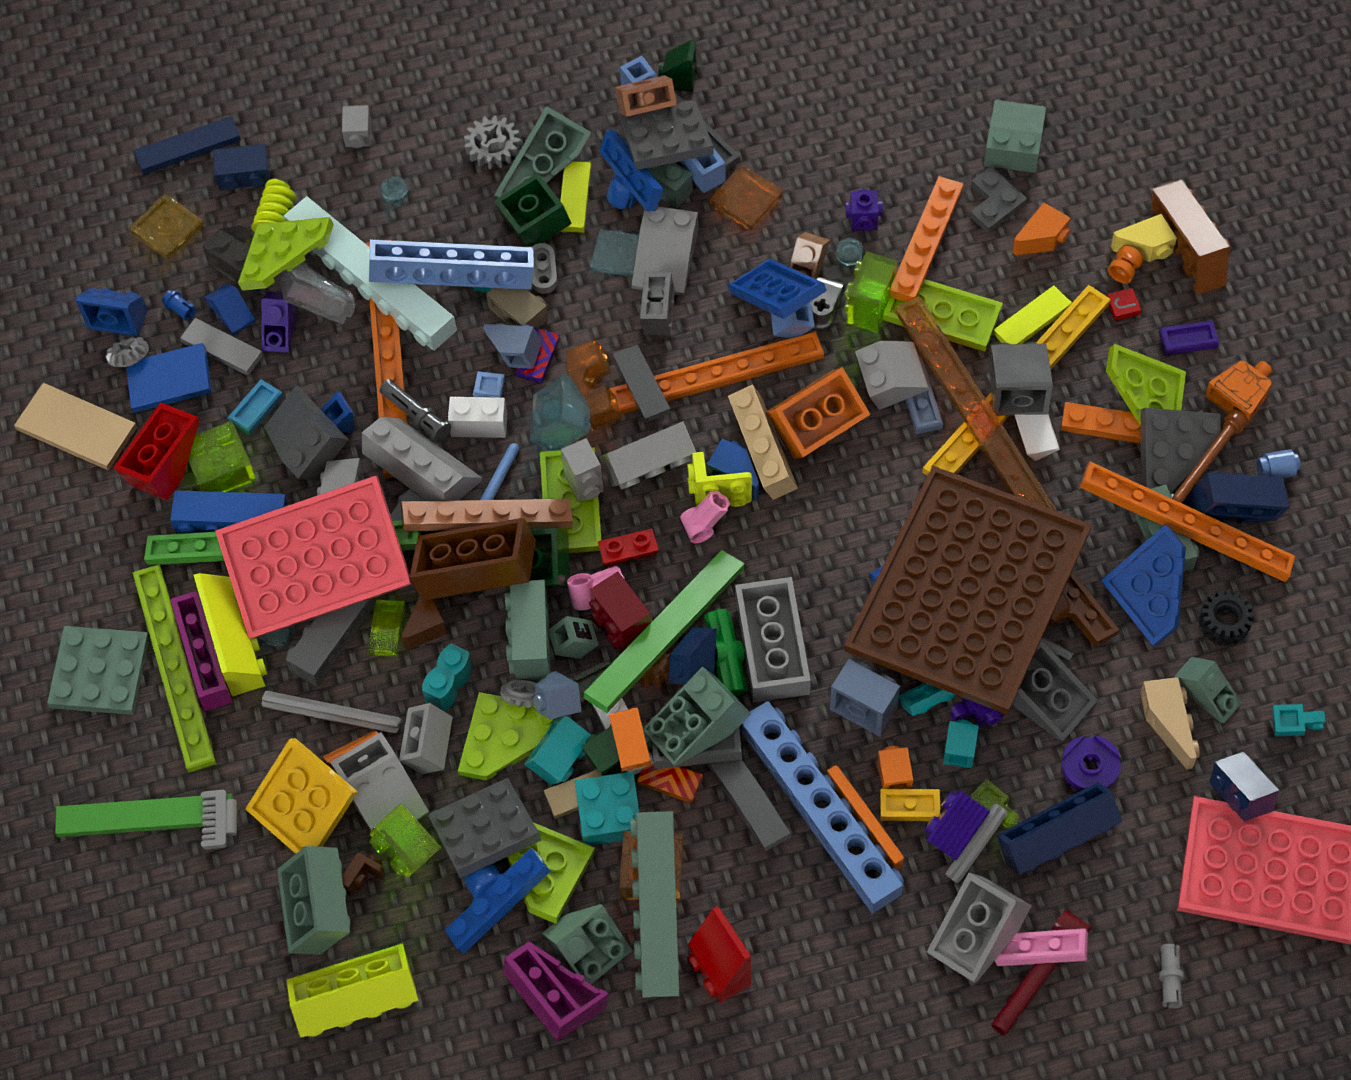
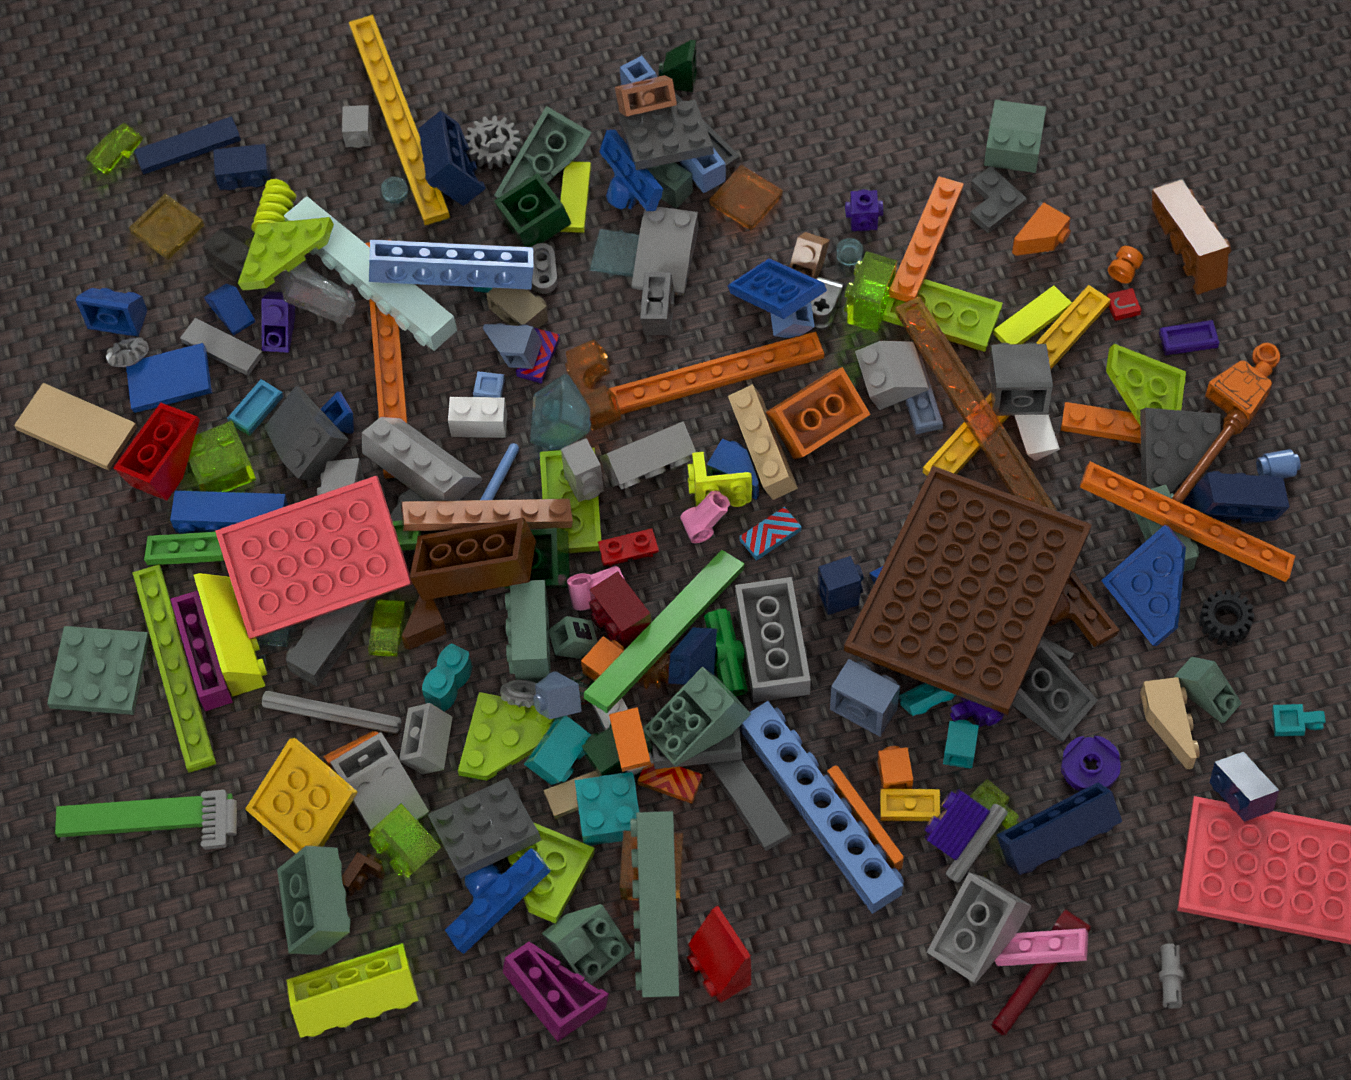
blue pin [162,290,197,321] -> none
dark grey pin [379,379,451,444] -> none
dark grey tile [613,344,671,423] -> none
light yellow slope [1111,214,1177,262] -> none
none -> clear neon green slope [86,123,144,176]
none -> yellow plate [349,15,450,226]
none -> dark blue wedge [419,110,486,206]
none -> orange brick [581,636,625,681]
none -> tile [740,507,801,561]
none -> dark blue brick [817,556,864,616]
none -> orange plate [1252,343,1280,368]

